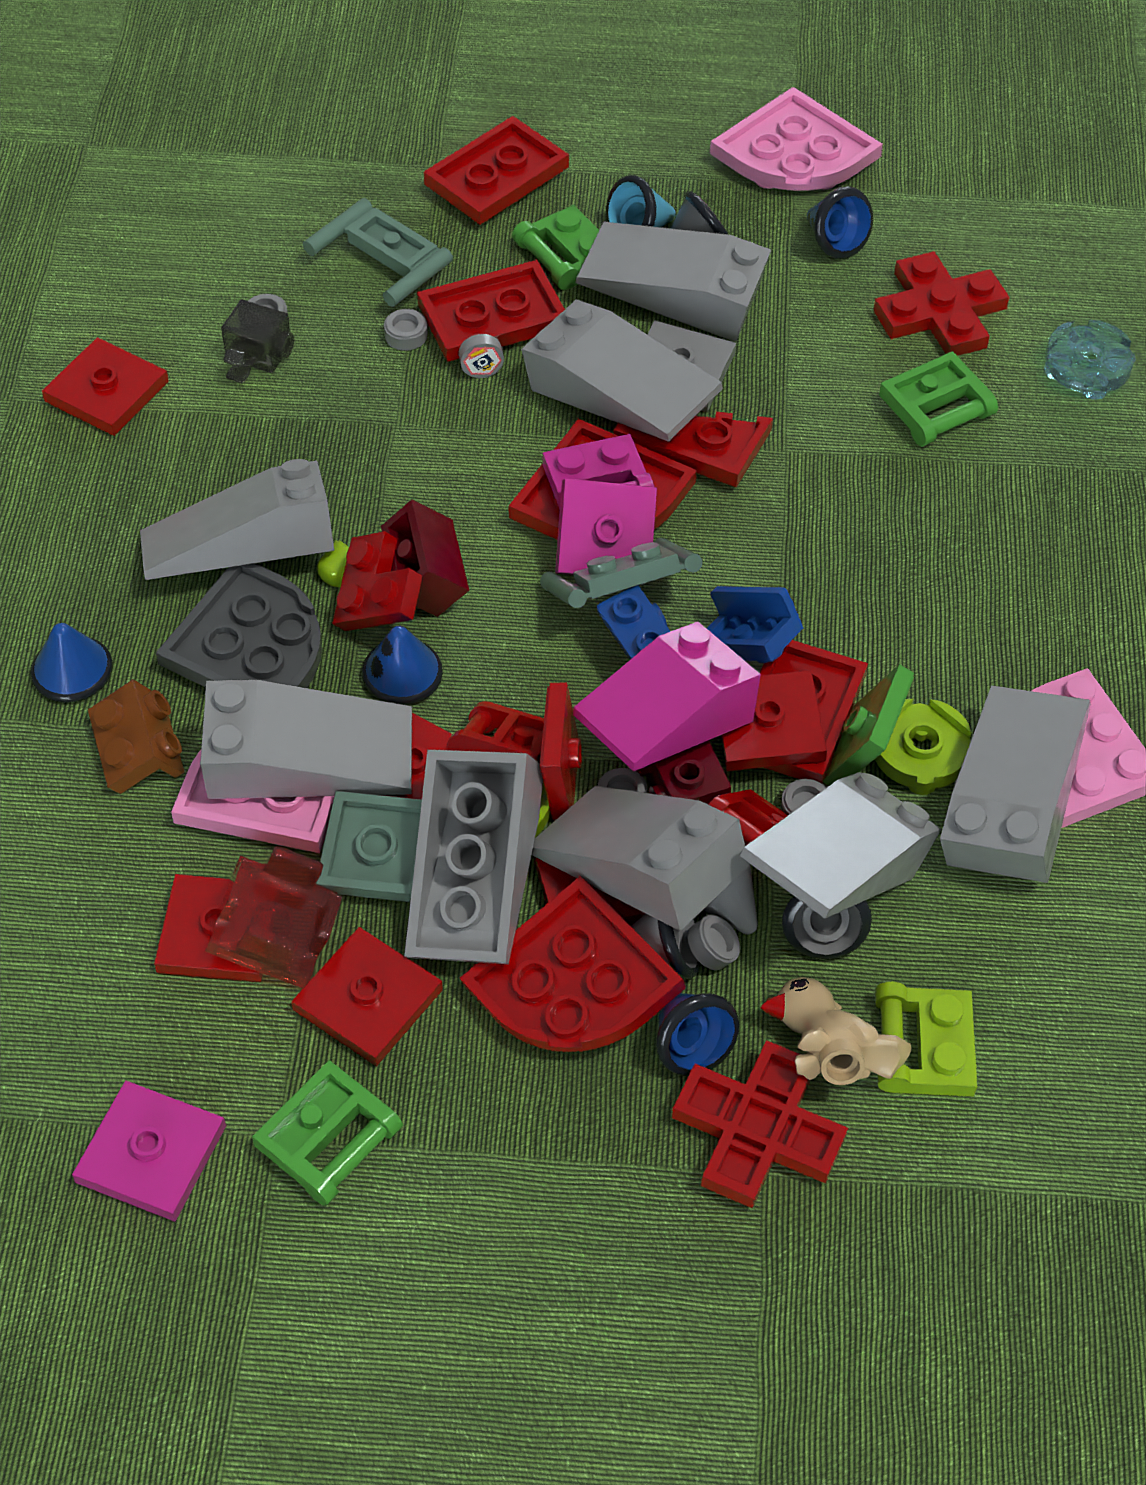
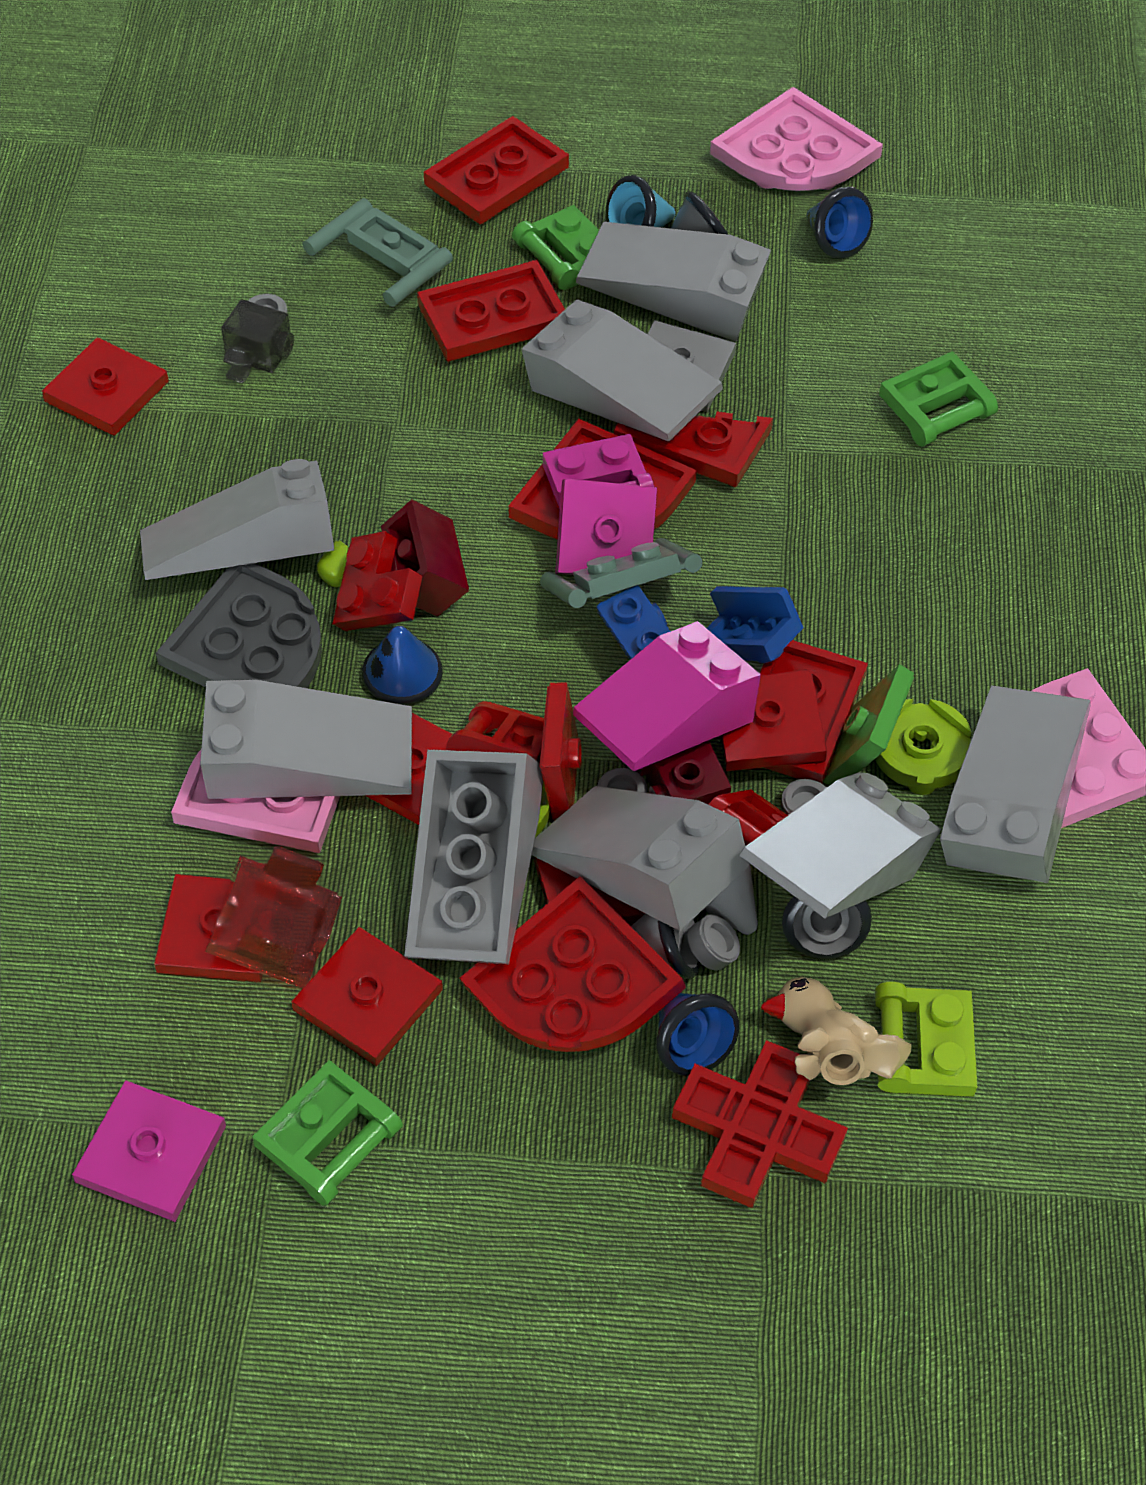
blue hat [31,623,113,703] -> none
dark orange bracket [88,679,185,794] -> none
sand green plate [316,791,422,902] -> none
light grey tile [384,309,428,351] -> none
tile [459,334,504,378] -> none
red plate [873,251,1009,356] -> none
clear light blue plate [1044,320,1135,400] -> none

